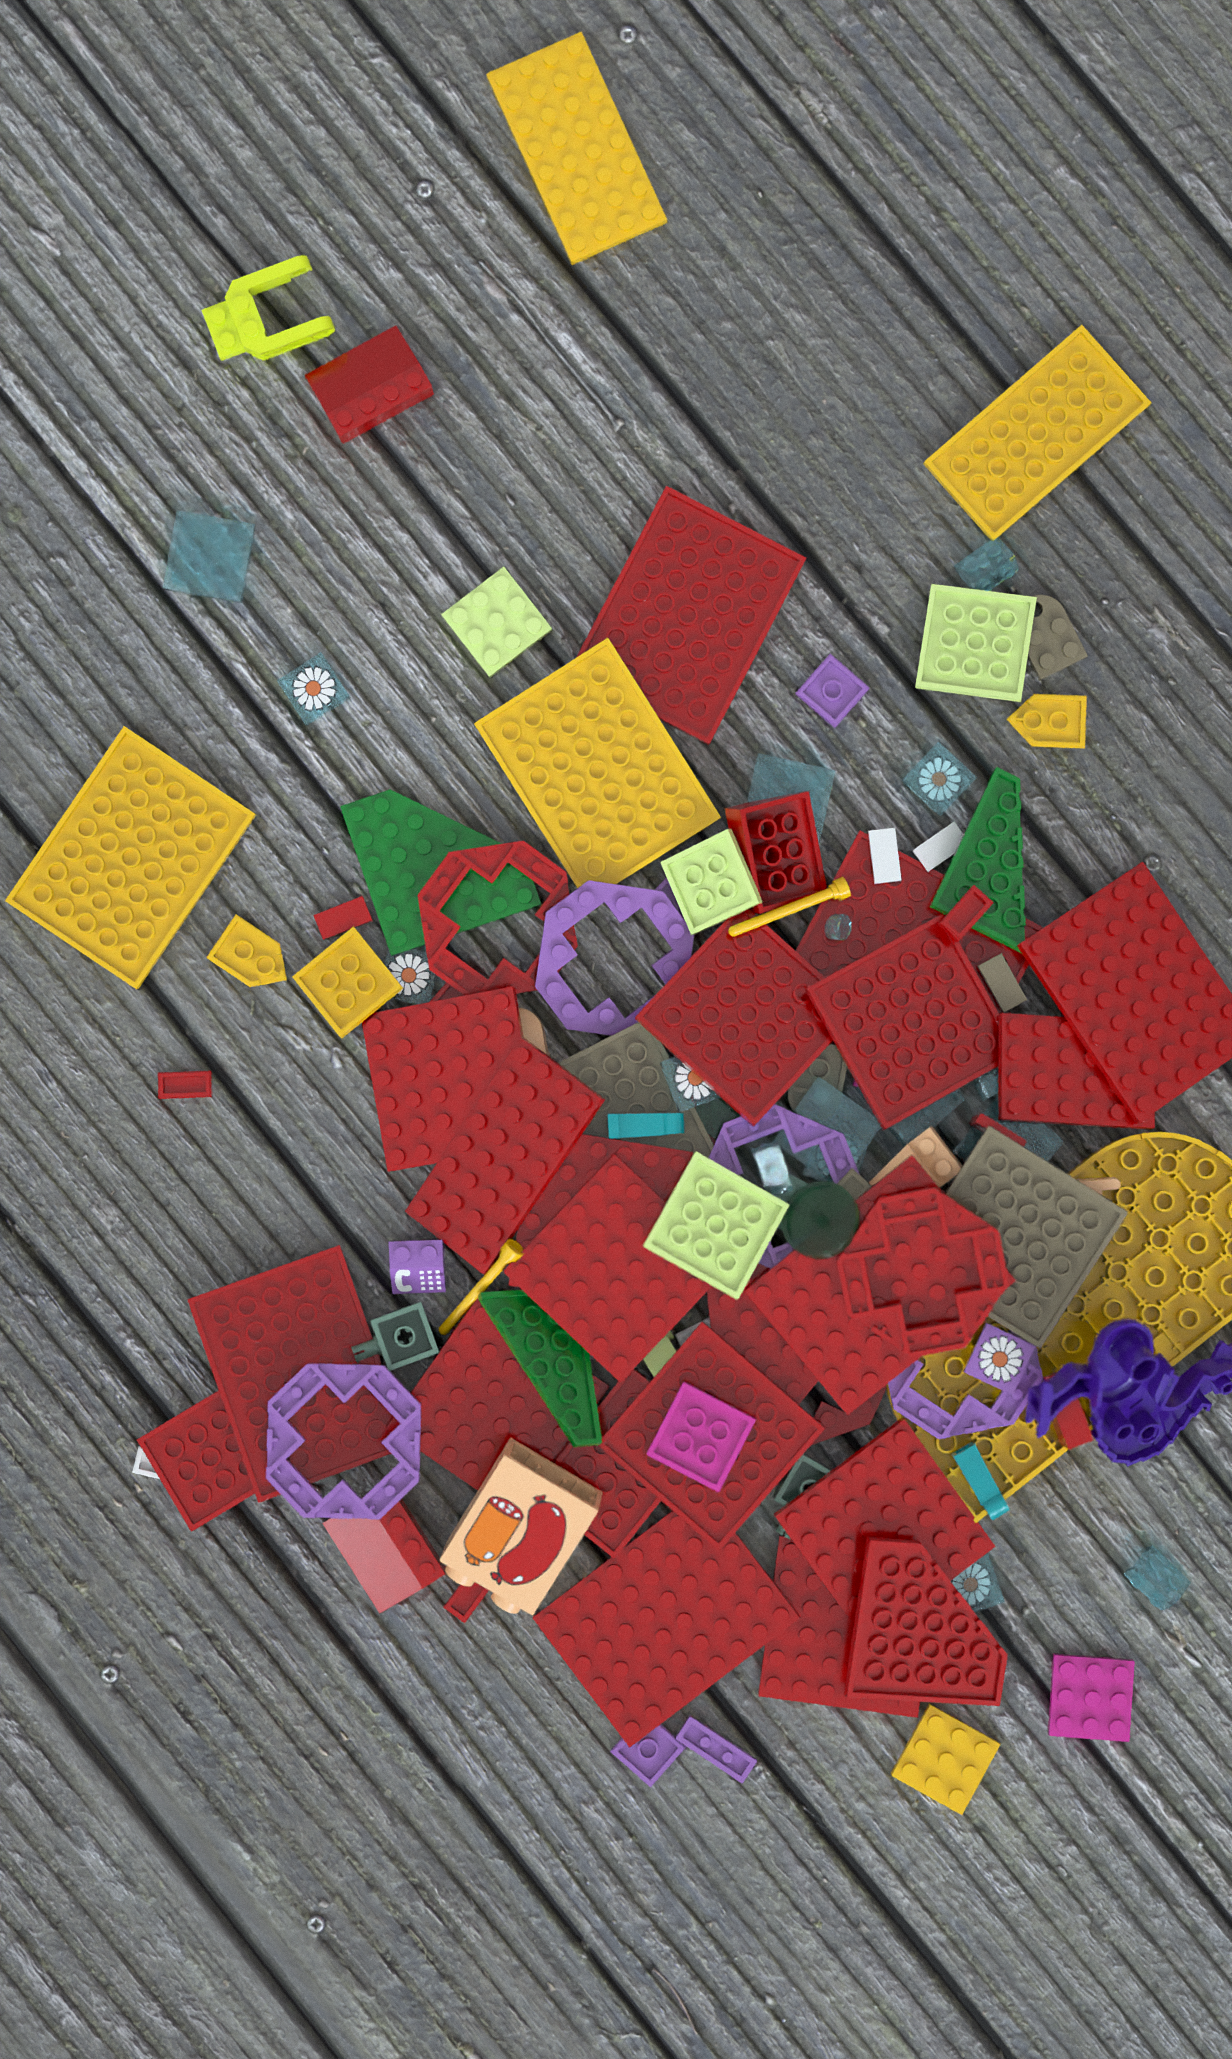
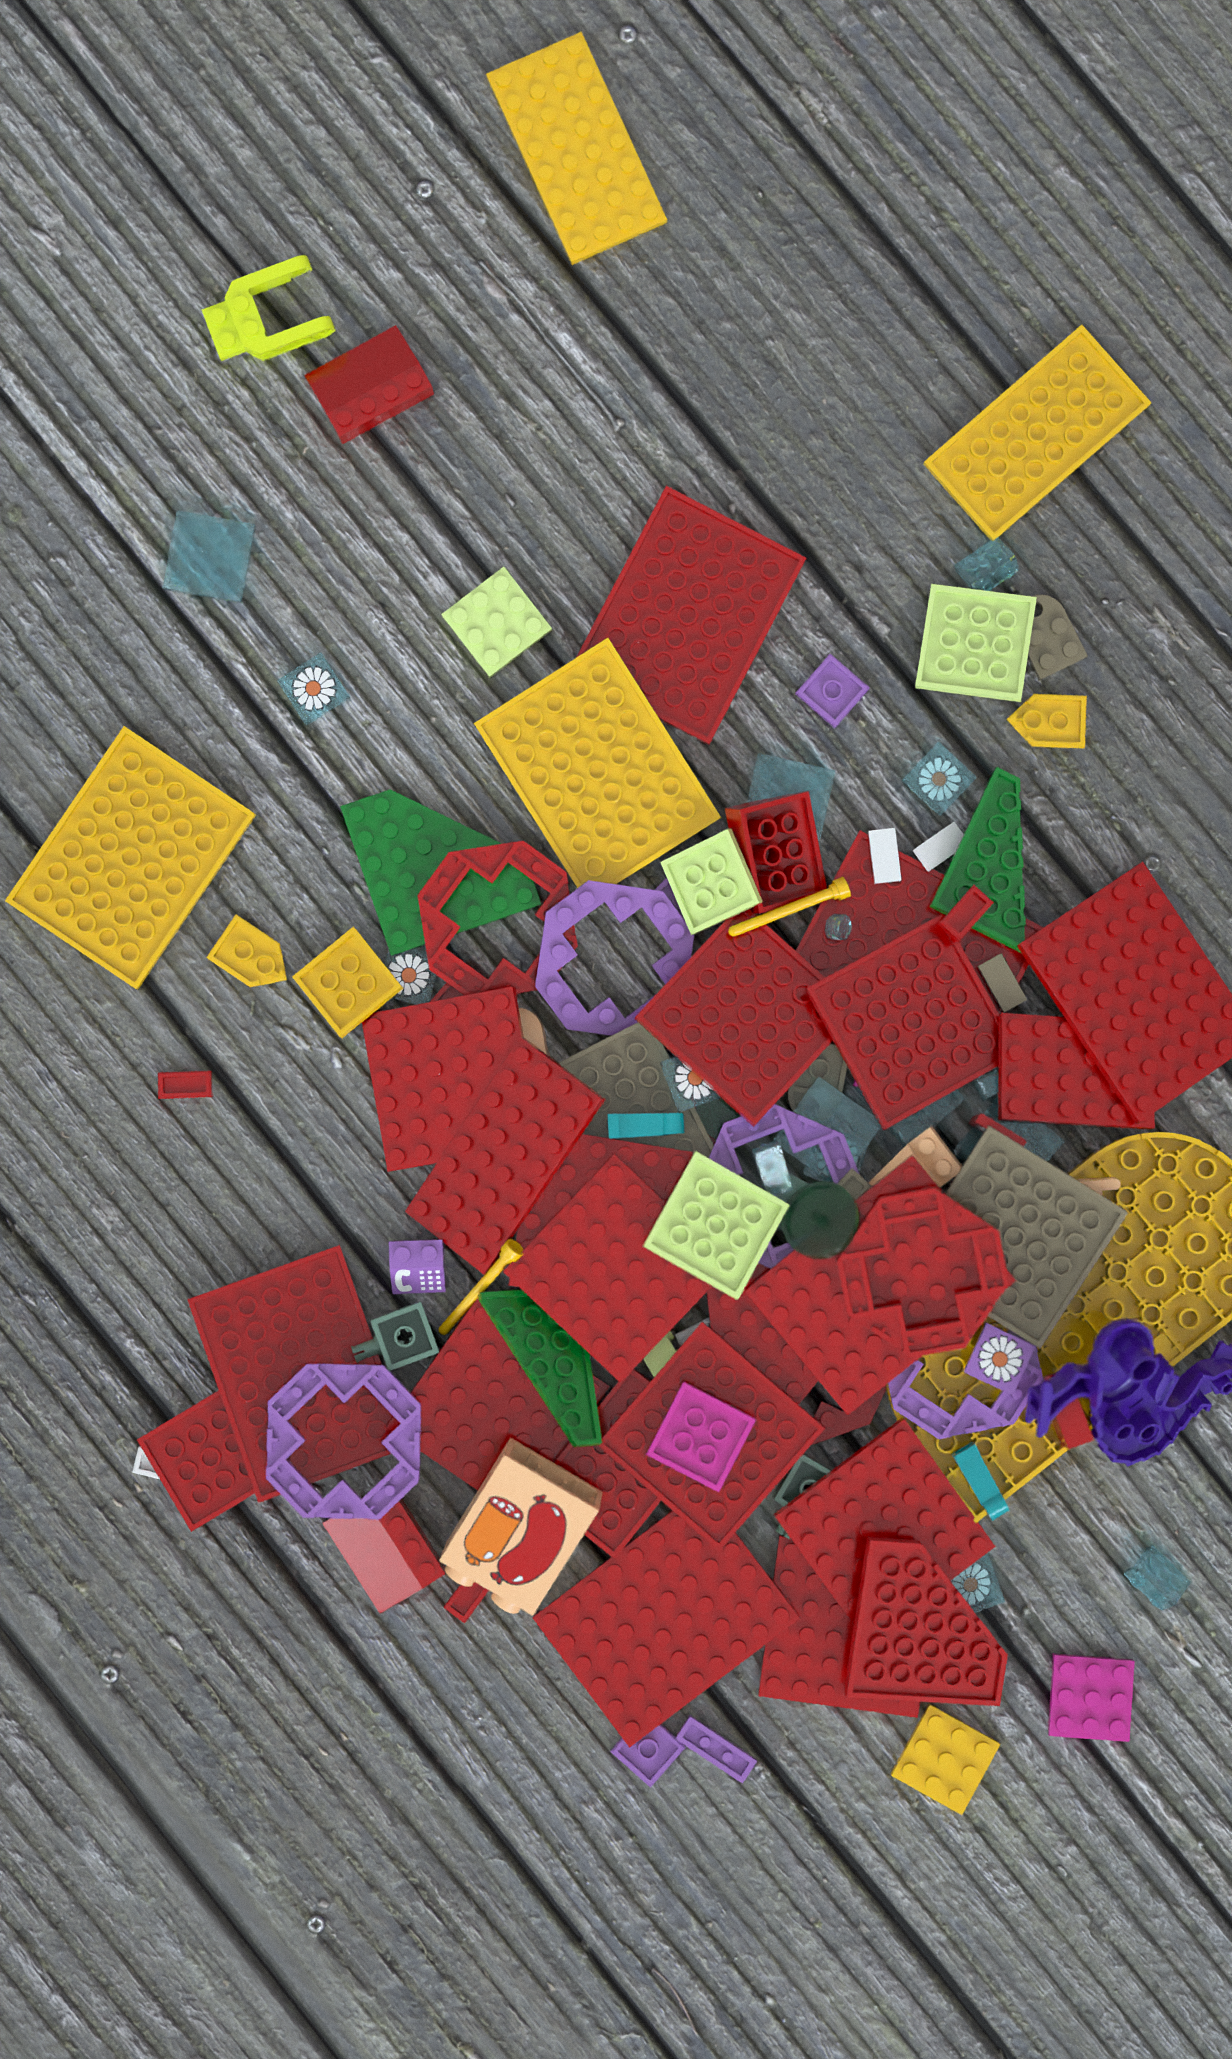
red tile [313,896,373,940] -> none

